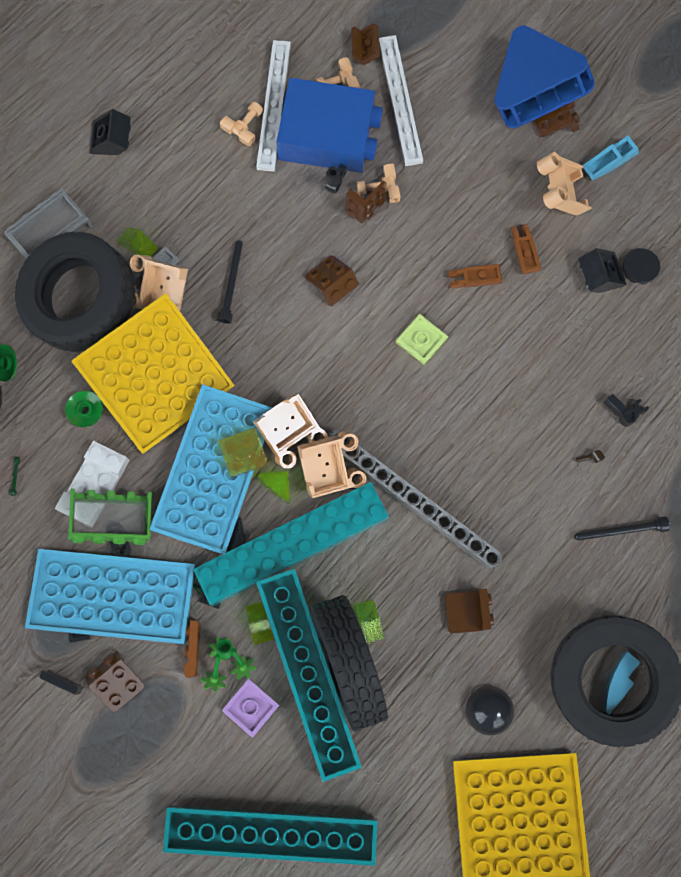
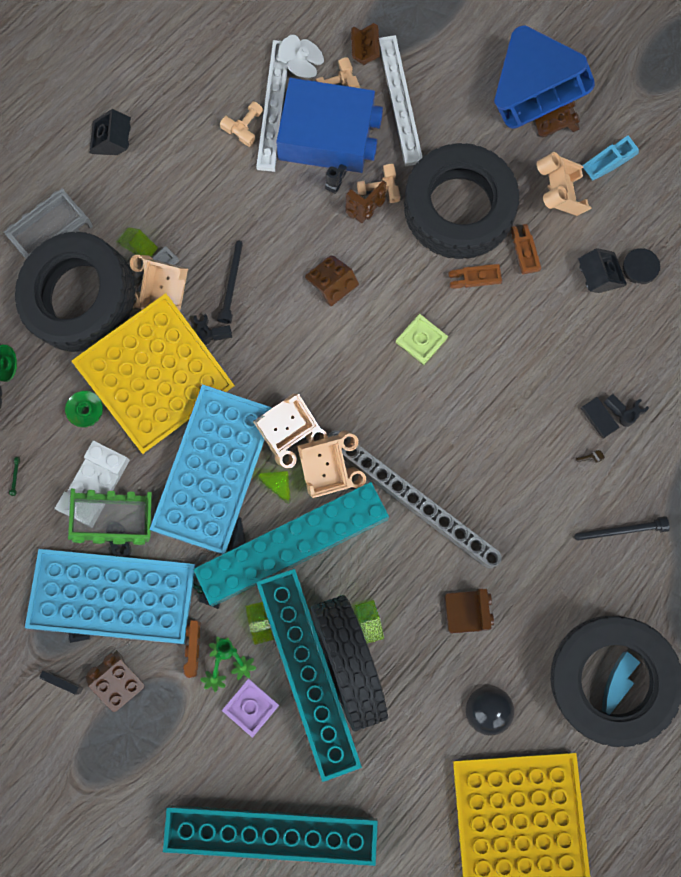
clear yellow plate [218,428,268,478] -> none
none -> black bar [194,314,233,345]
none -> white piece [278,35,324,78]
none -> black tyre [404,143,520,259]
none -> black tile [581,397,620,439]

